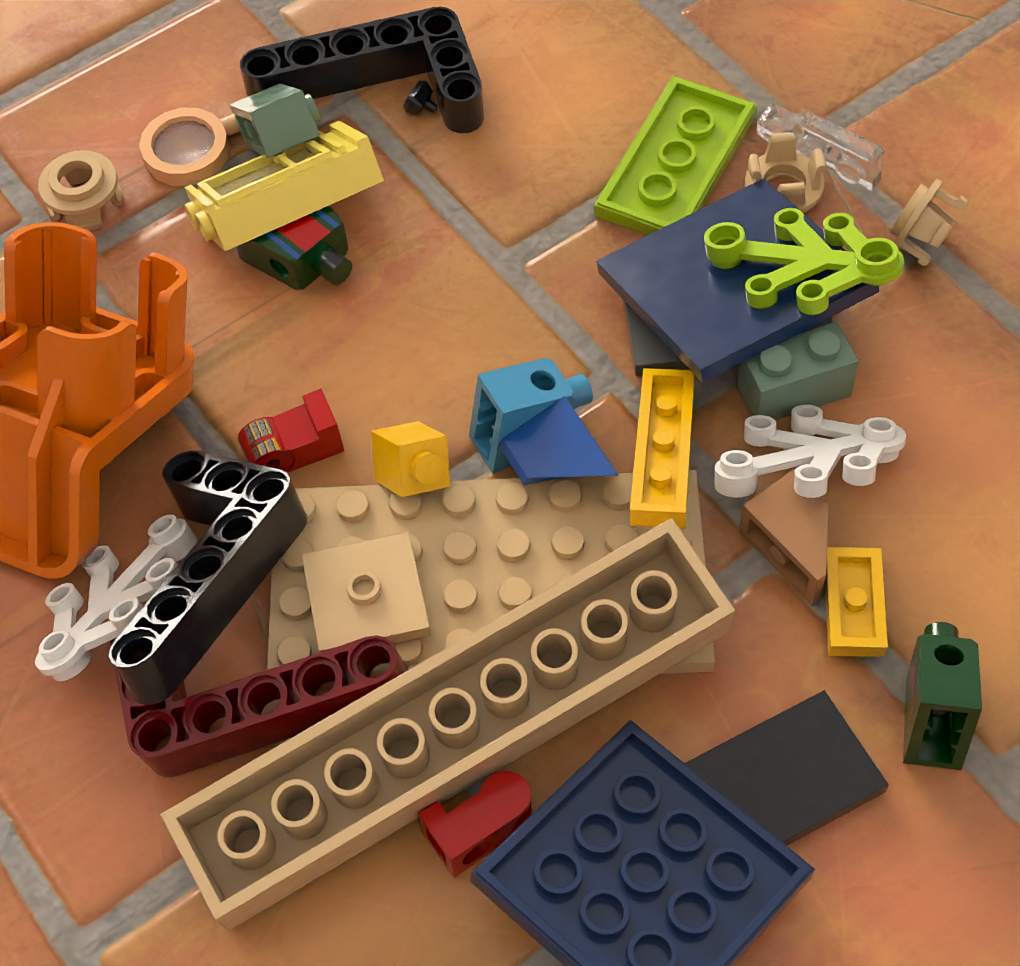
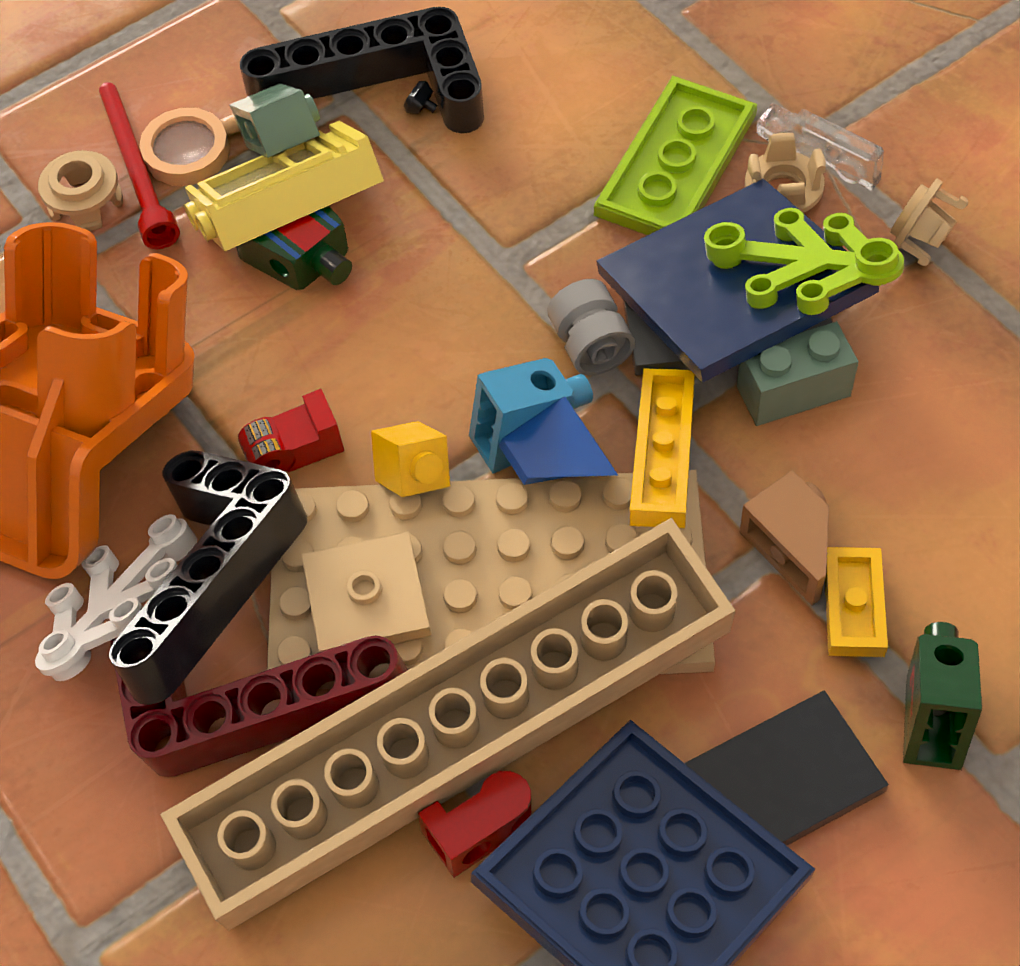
white plant [714,405,906,498] -> none
none -> red piece [99,82,180,250]
none -> light grey wheel [547,279,635,376]

